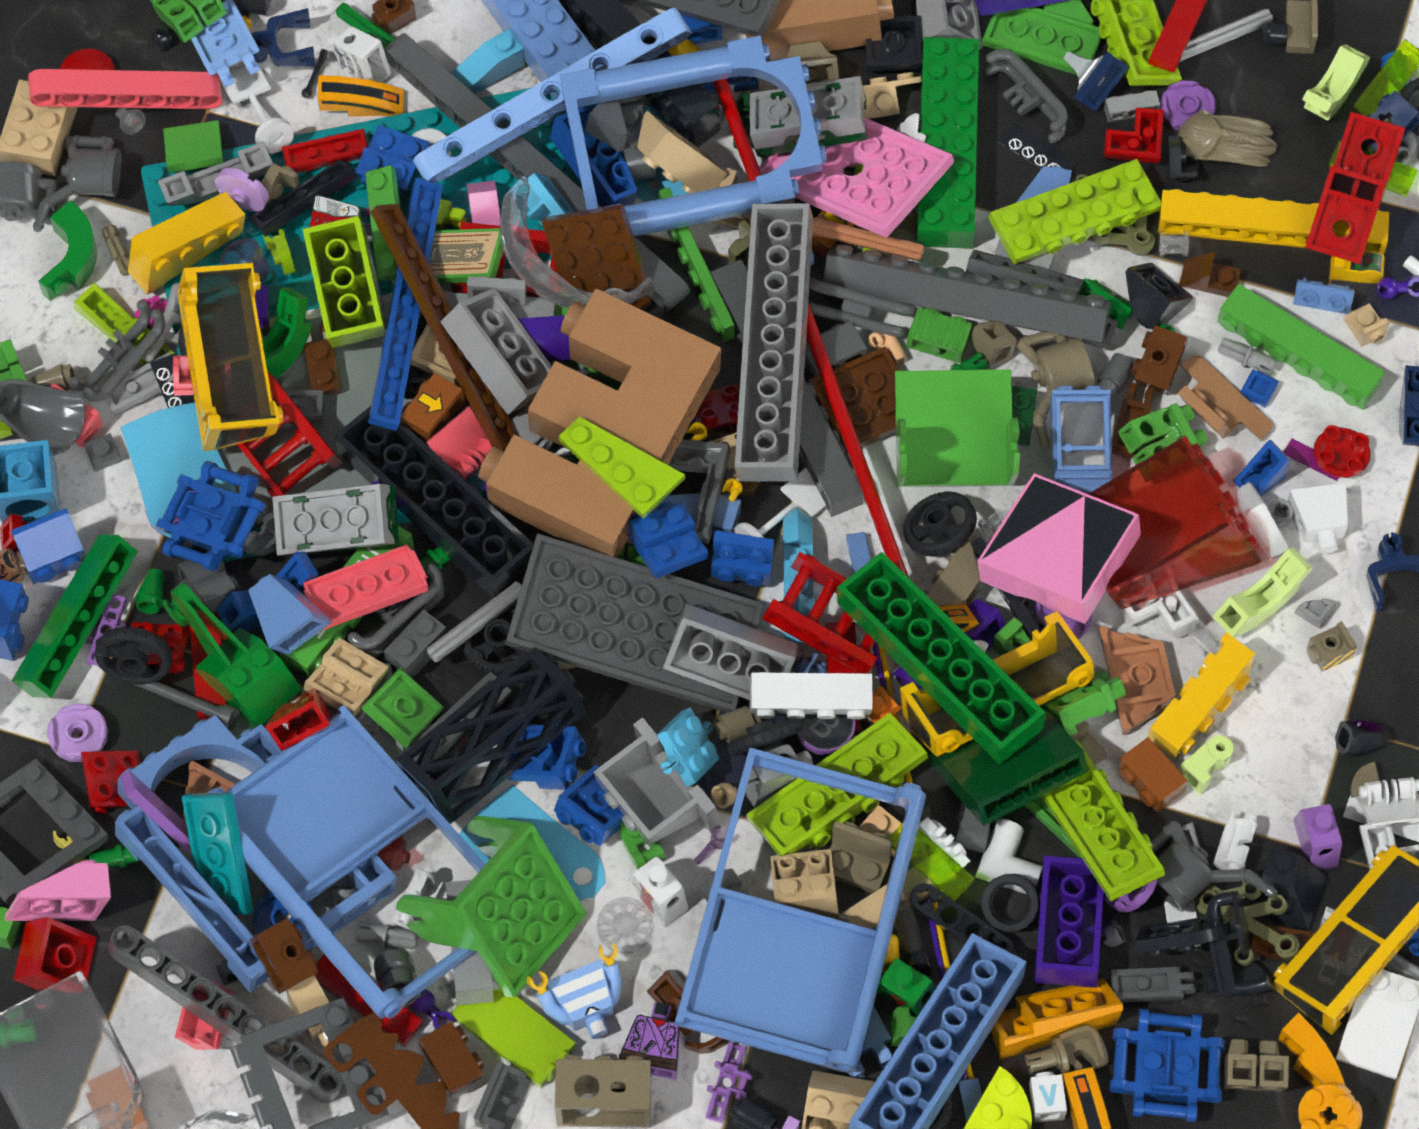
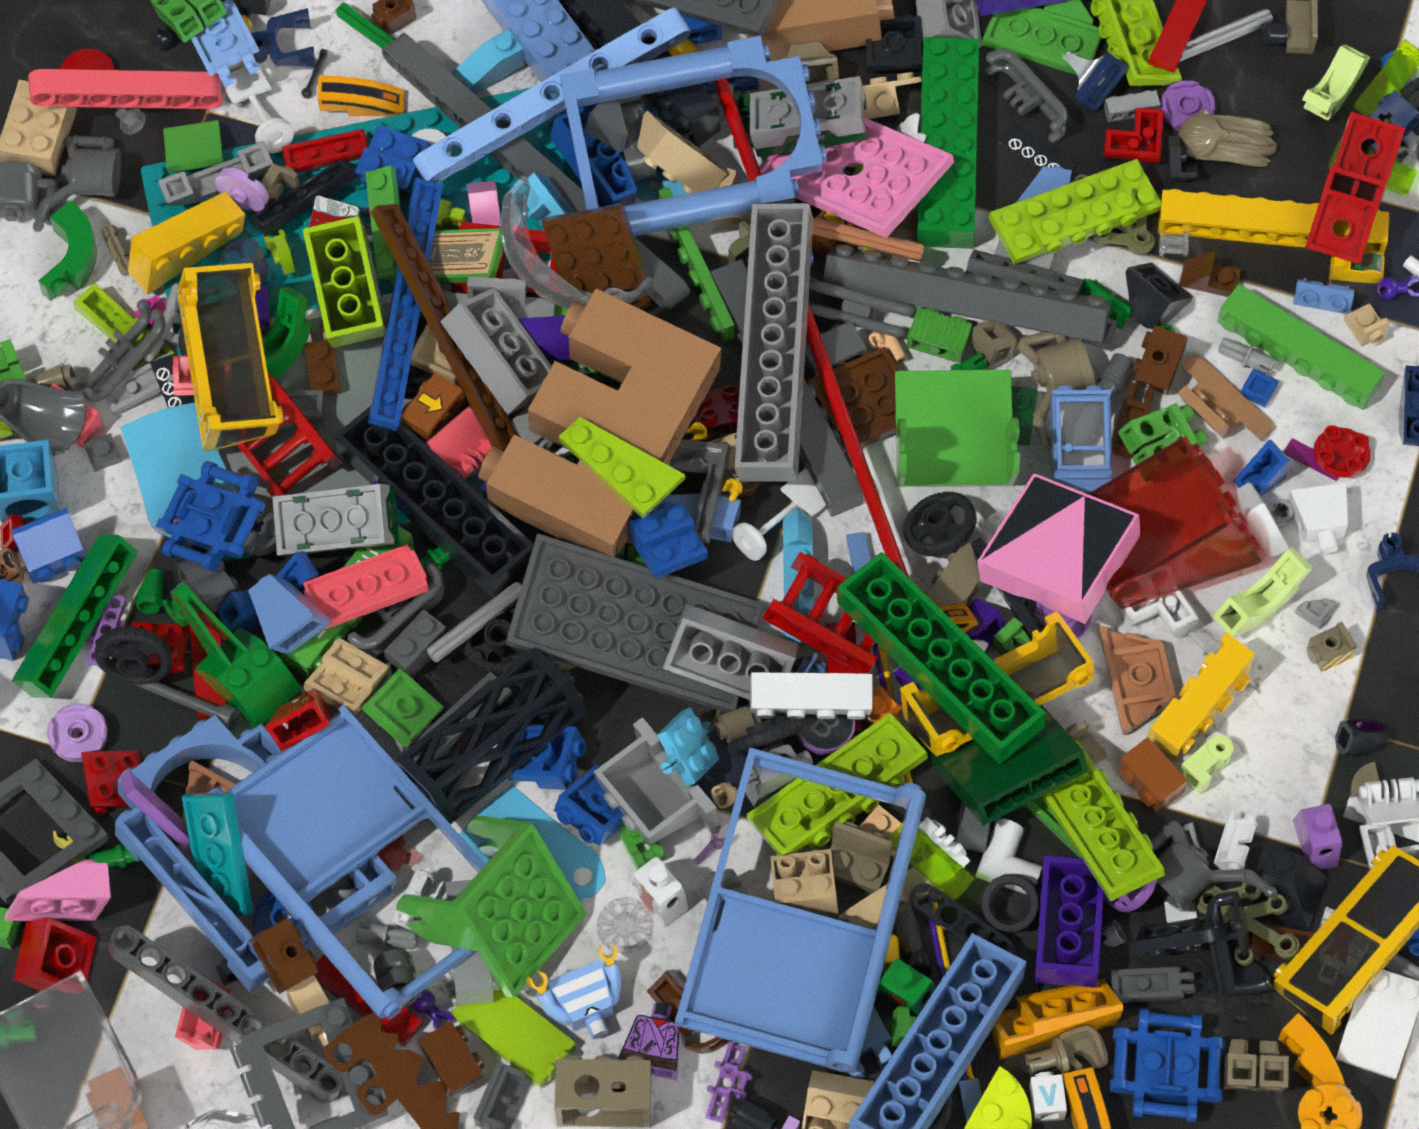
white torso [328,27,391,83] -> none
blue plate [711,530,774,586] -> none
bright green hips [1034,670,1126,736] -> none

